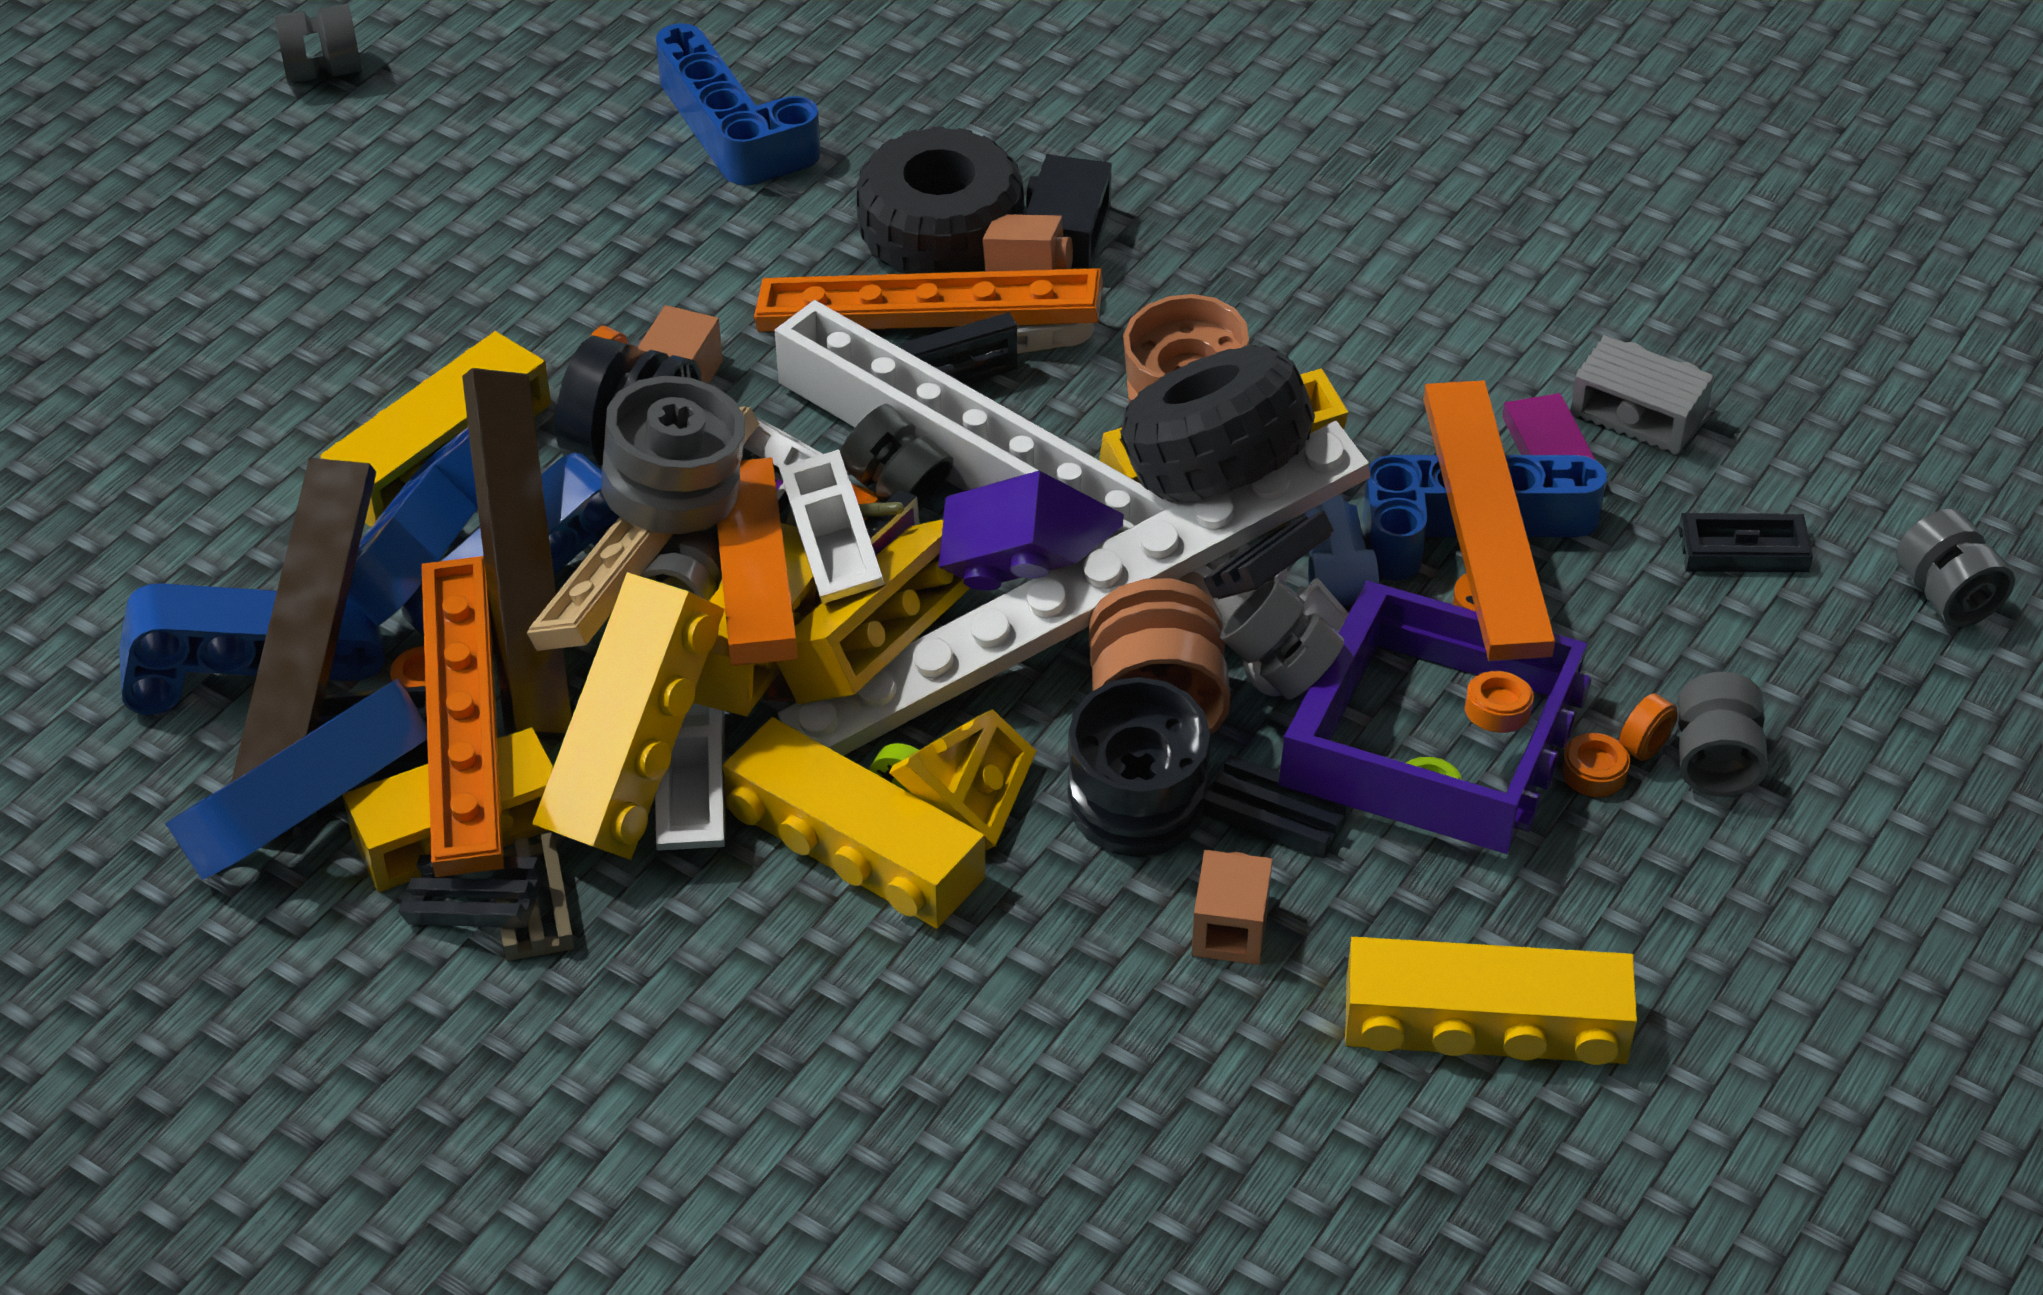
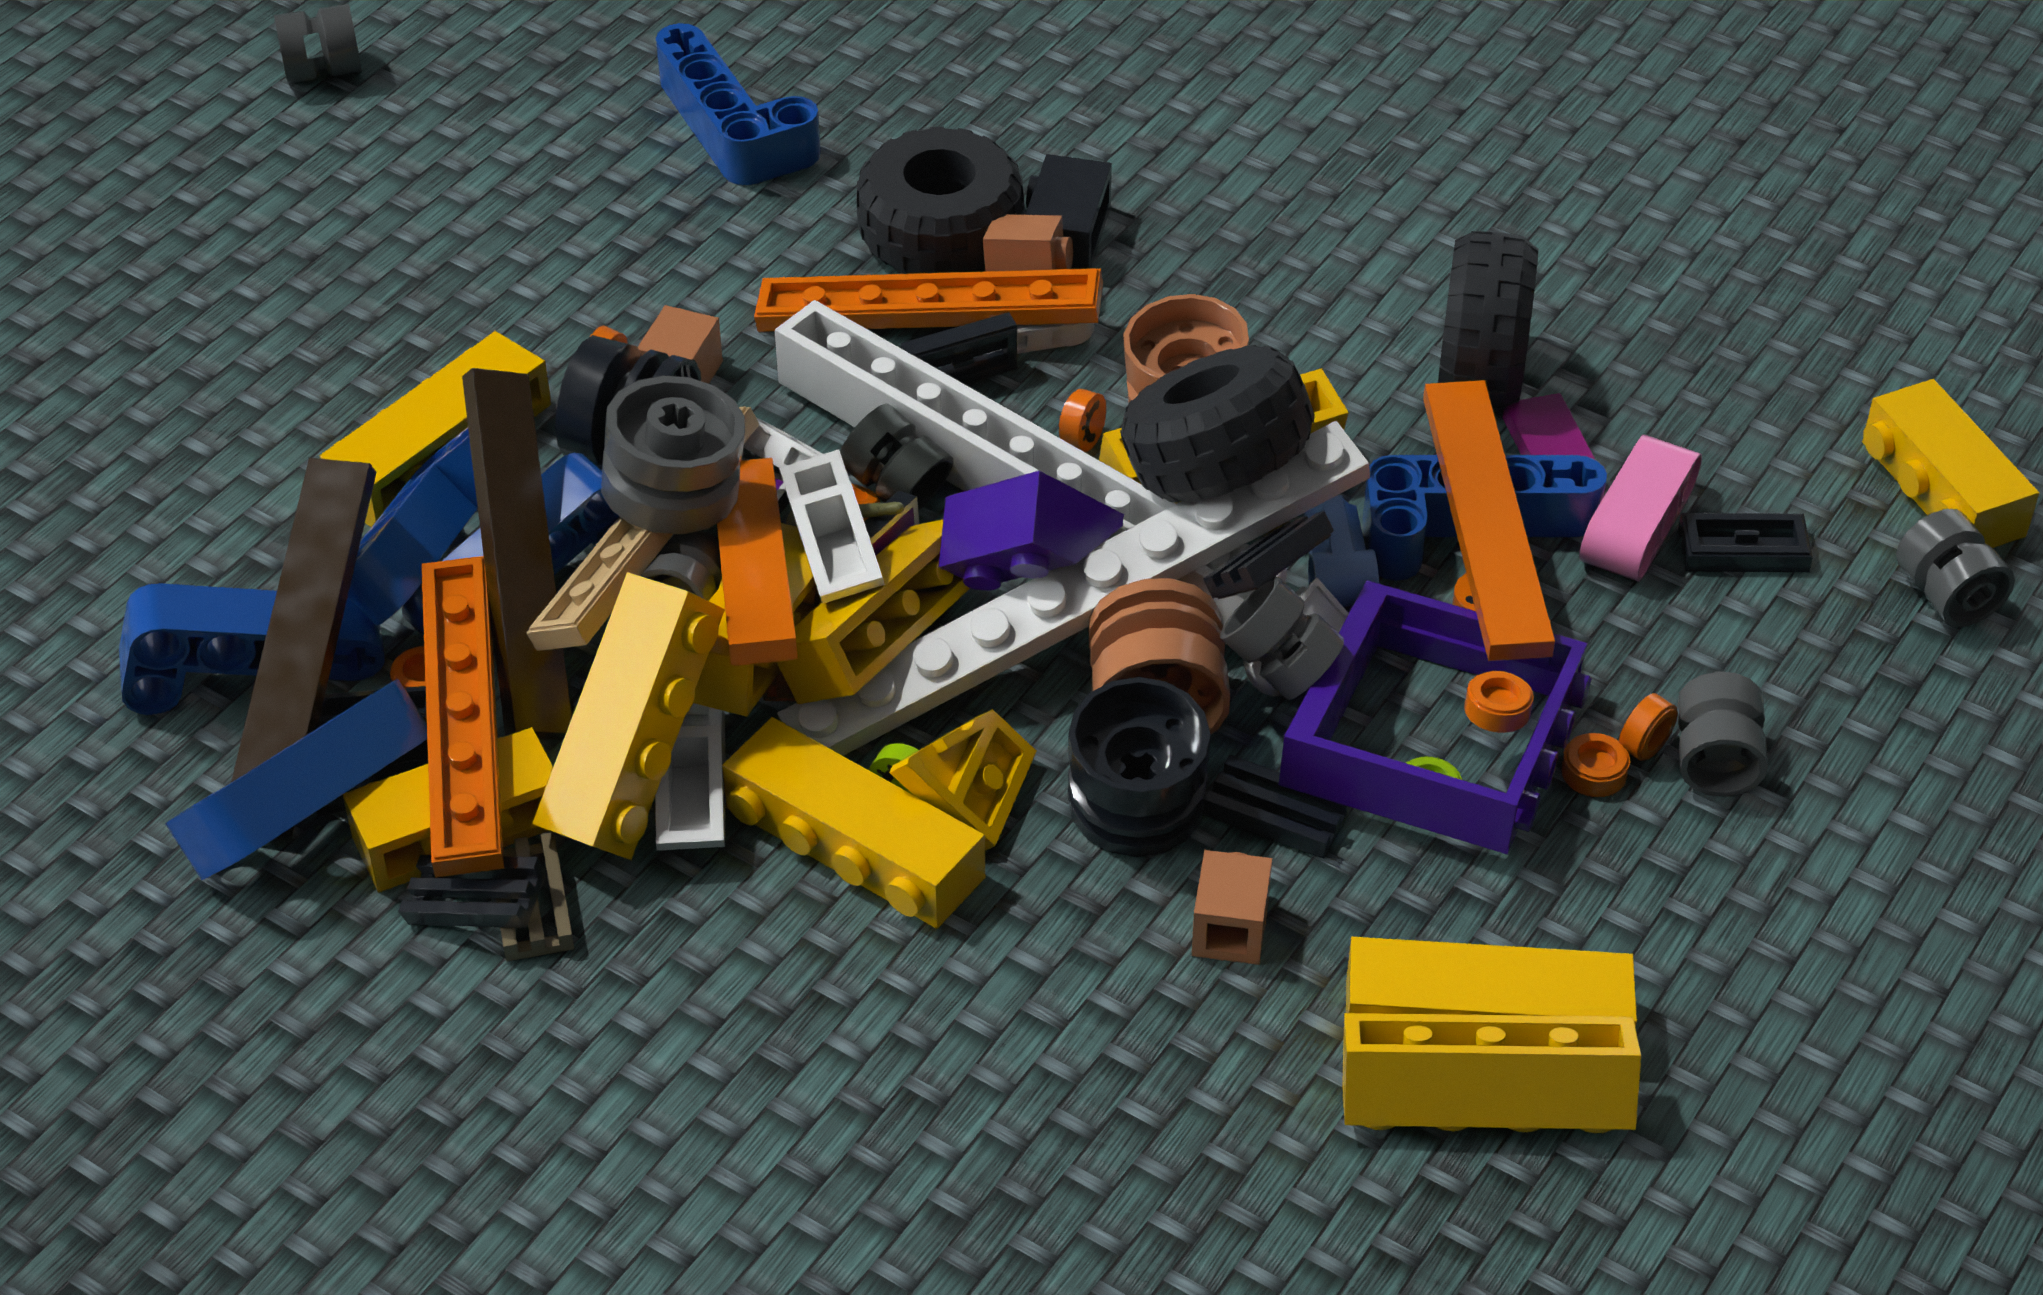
light grey brick [1570,335,1715,455] -> none
none -> orange tile [1059,389,1107,452]
none -> yellow brick [1342,1013,1641,1133]
none -> black tyre [1438,231,1539,411]
none -> bright pink beam [1579,434,1702,582]
none -> yellow brick [1862,379,2040,548]

